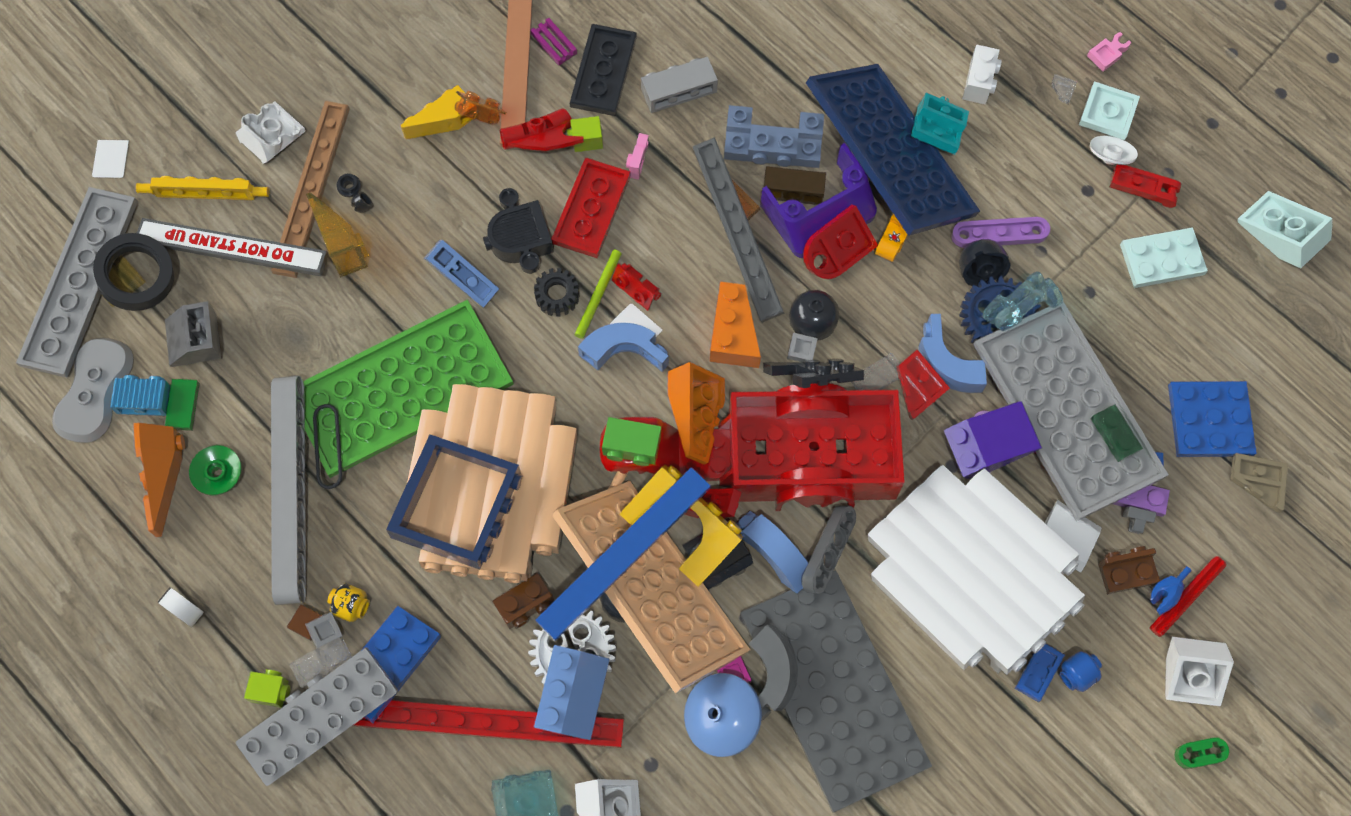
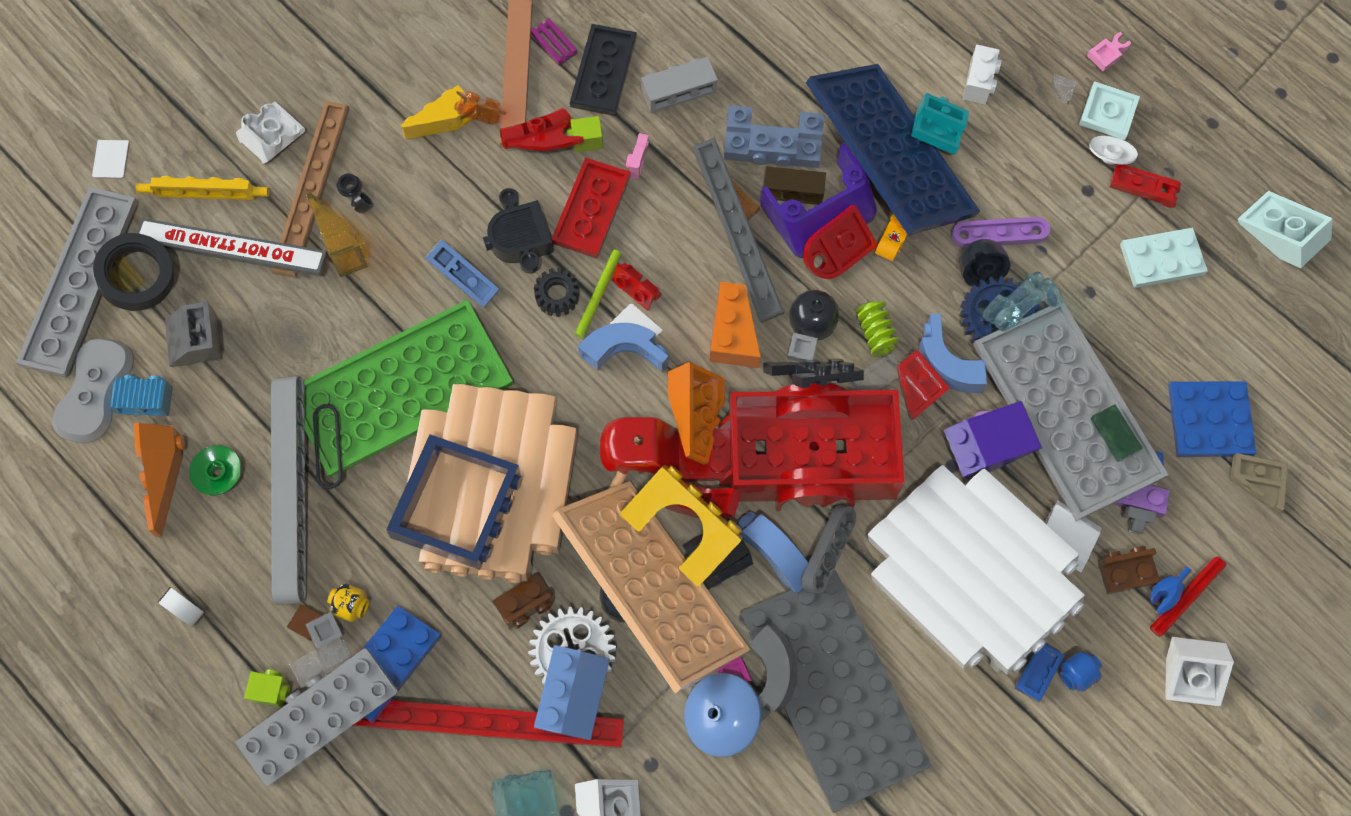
green tile [165,379,200,431] -> none
blue tile [535,468,711,641] -> none
bright green brick [602,417,661,466] -> none
green beam [1174,738,1230,769] -> none
none -> lime piece [855,301,900,357]

